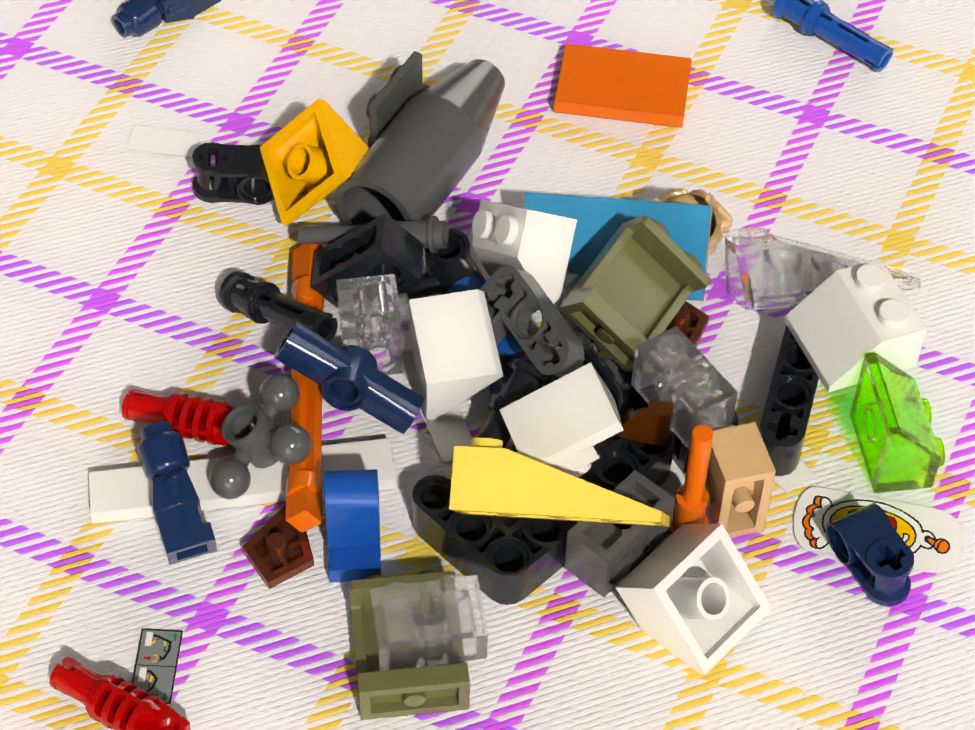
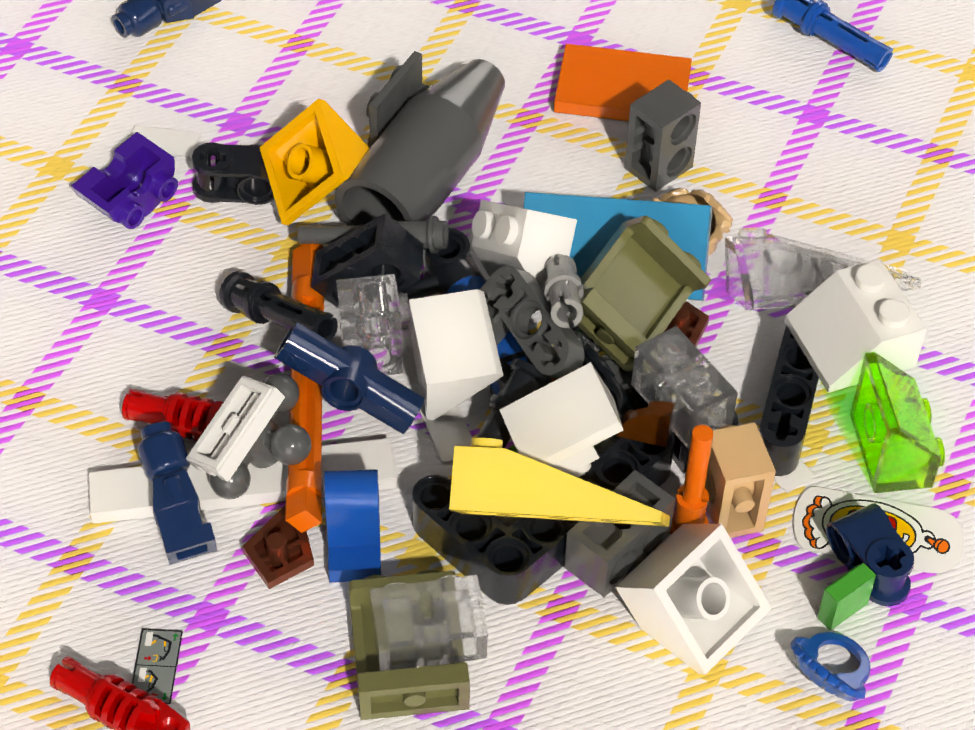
none -> dark purple cylinder [71,132,178,229]
none -> white tile [186,375,285,482]
none -> light grey pin [544,254,584,328]
none -> dark grey brick [624,80,701,192]
none -> blue piece [790,632,871,702]
none -> bright green tile [817,563,876,631]

